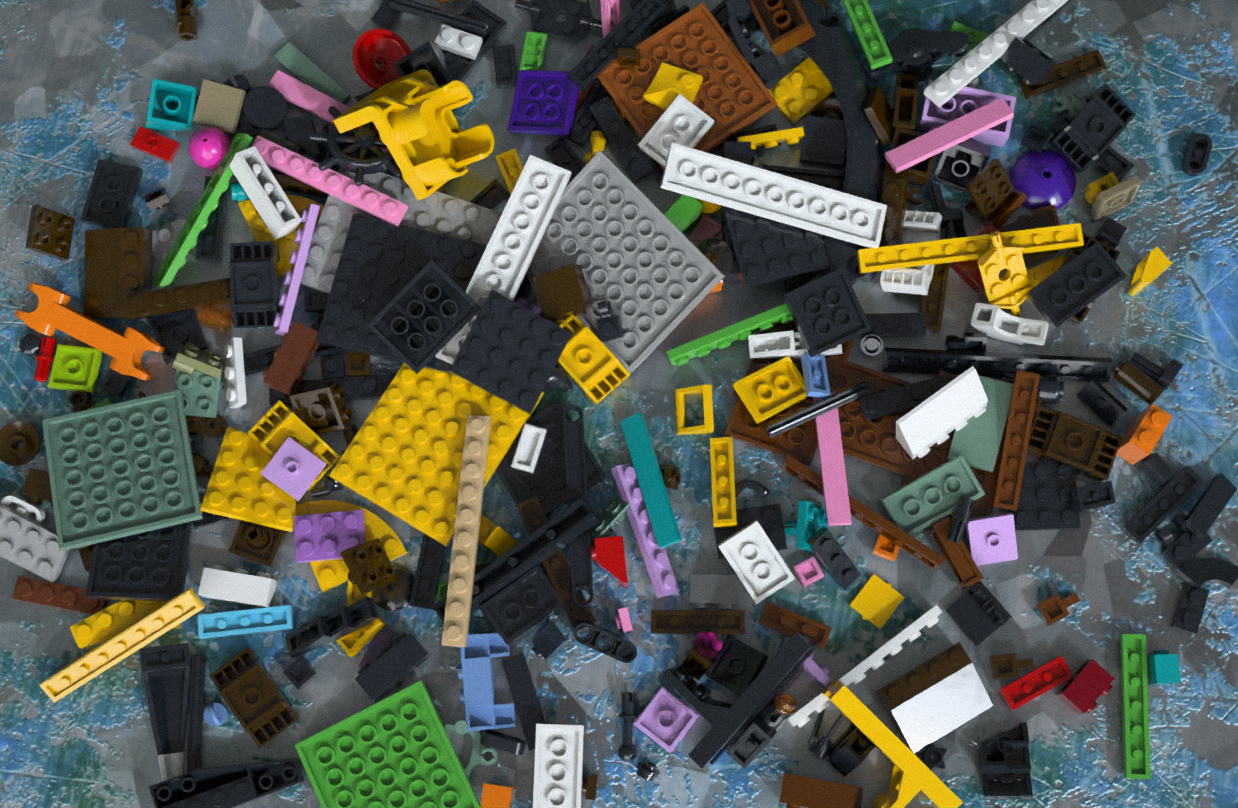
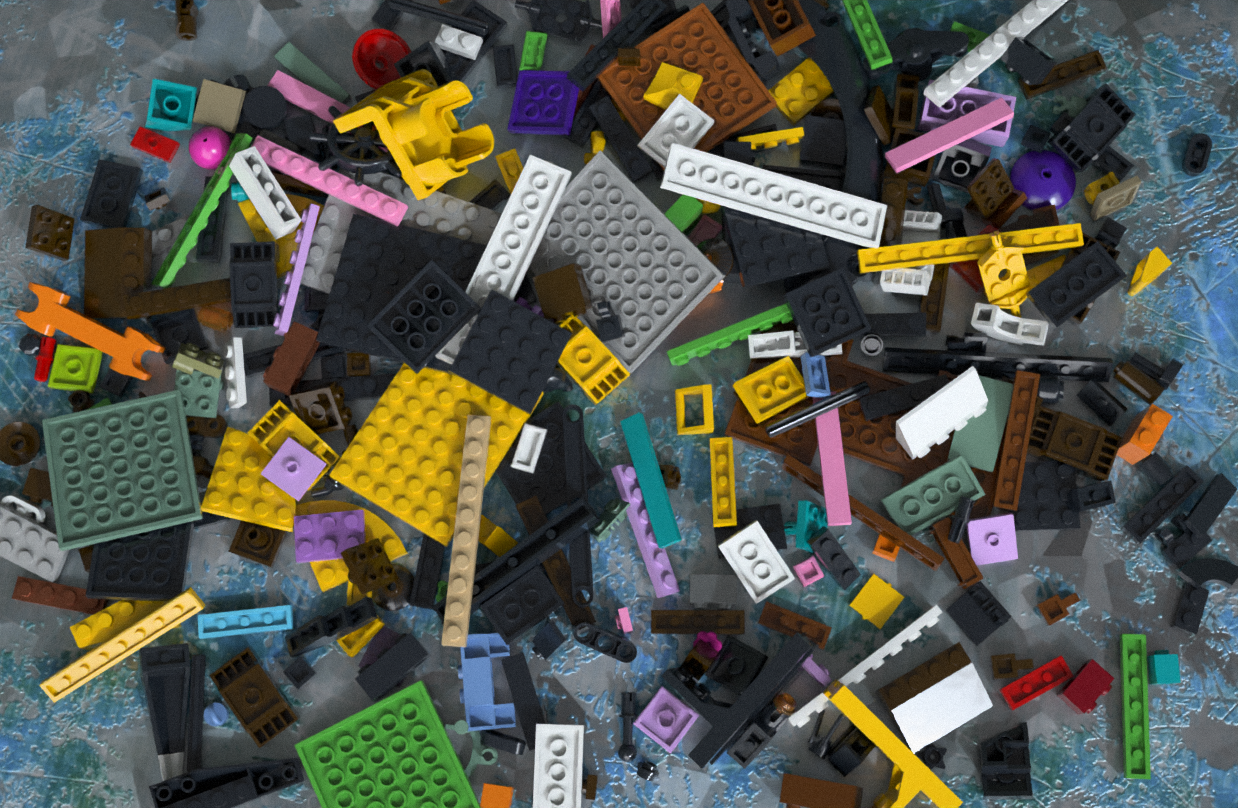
white brick [198,565,277,608] -> none
black plate [544,136,586,182] -> none
red slope [591,536,628,588] -> none
black hair [735,479,770,498] -> none

